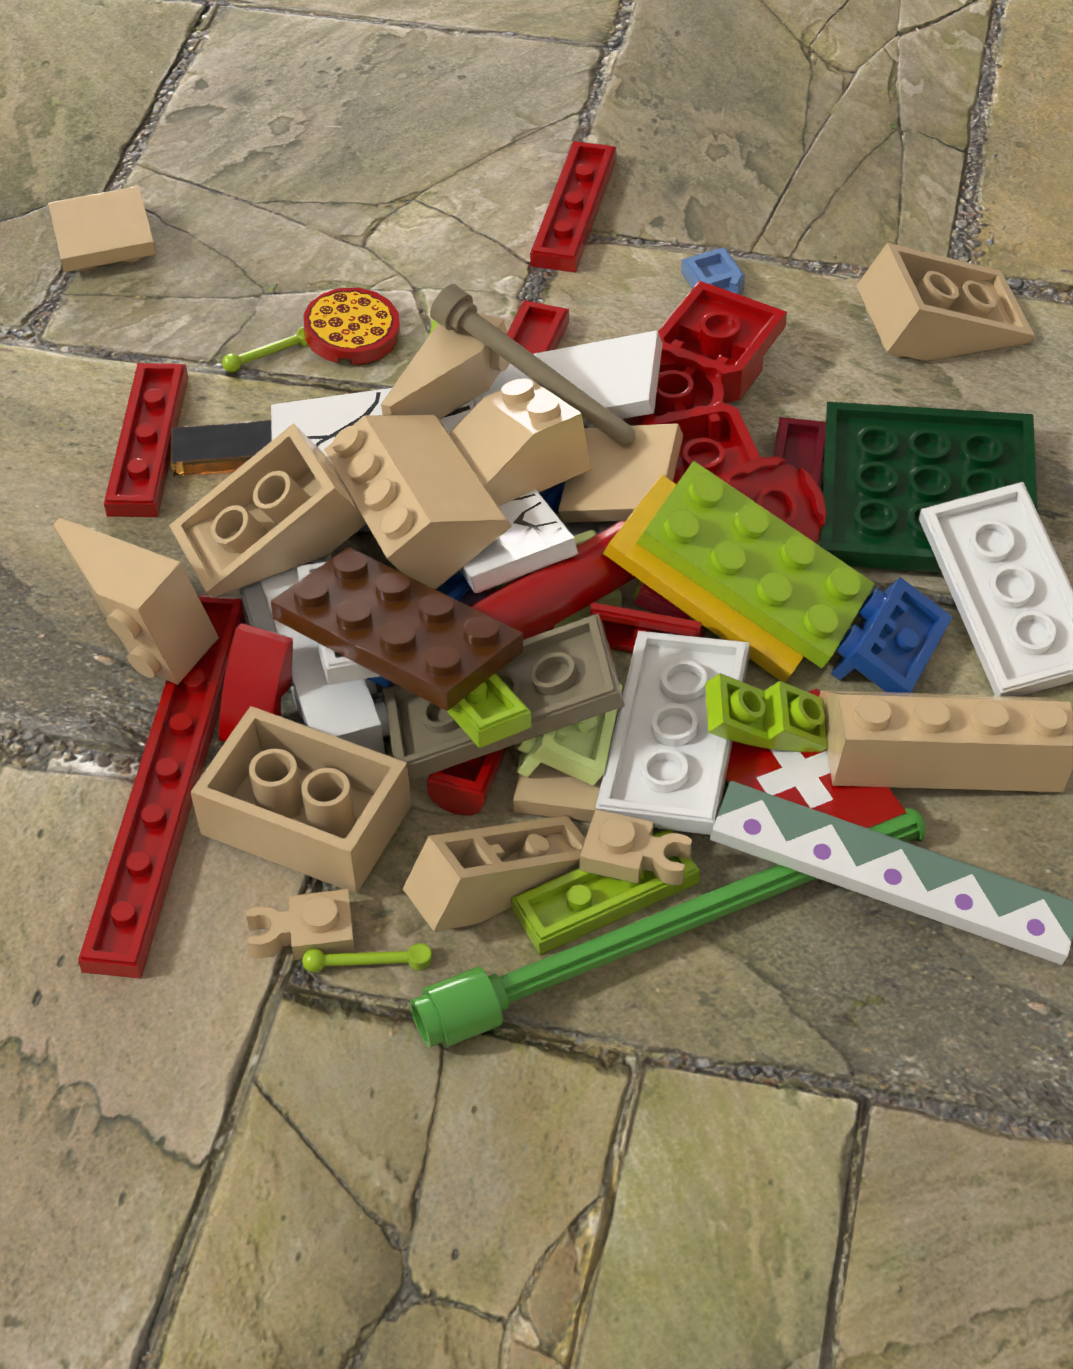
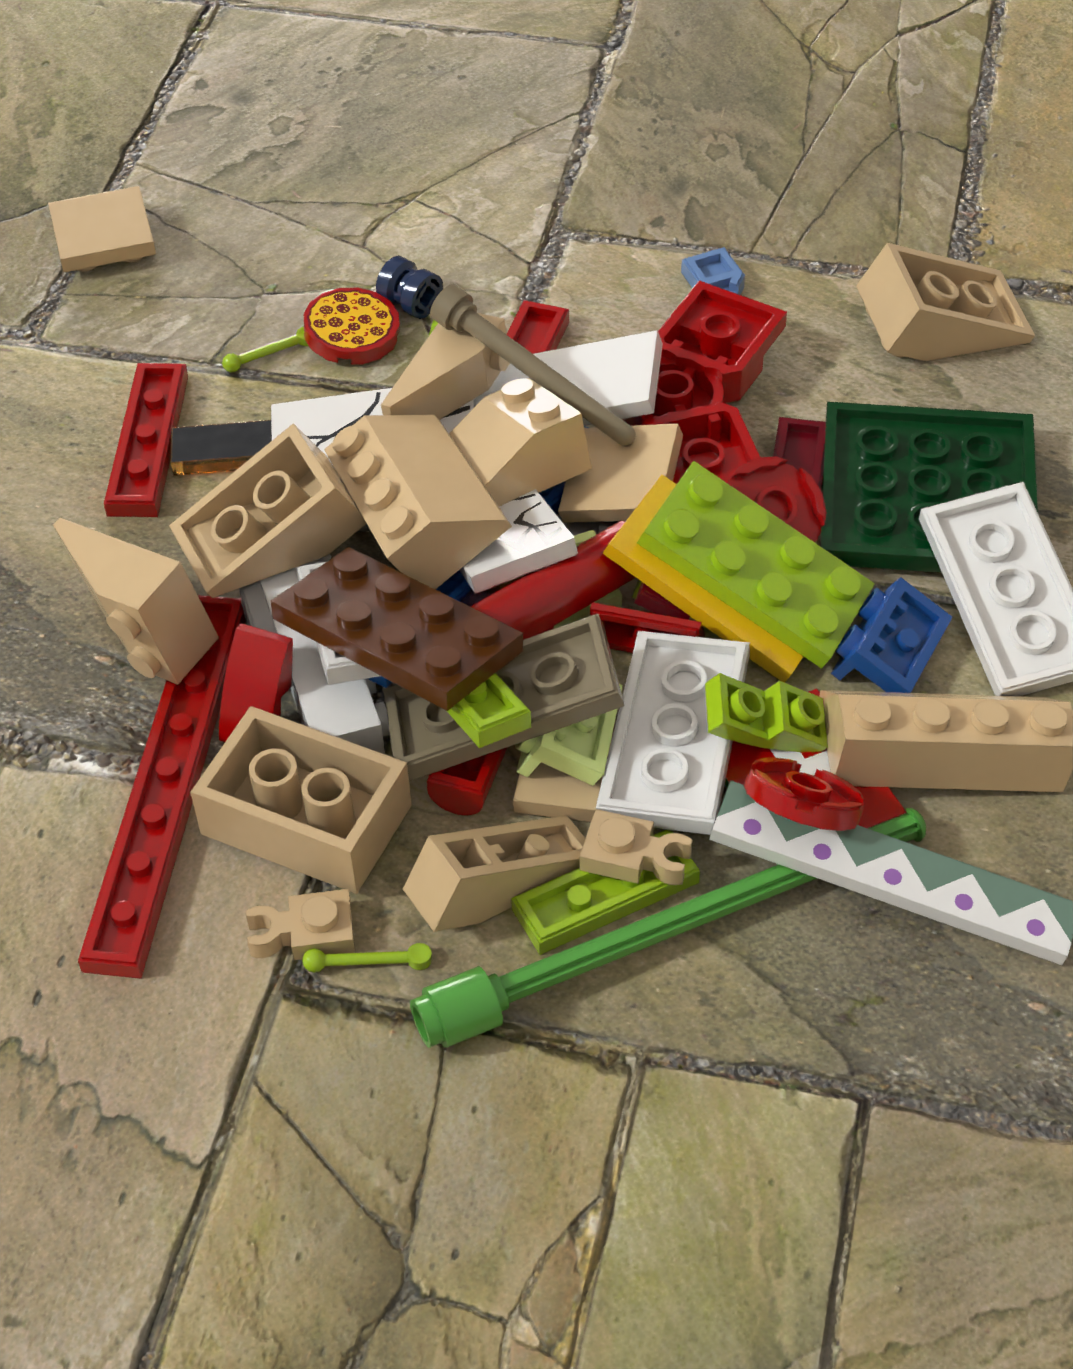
red tile [530,141,617,273] -> none
none -> dark blue wheel [376,255,443,319]
none -> red tile [744,757,865,831]

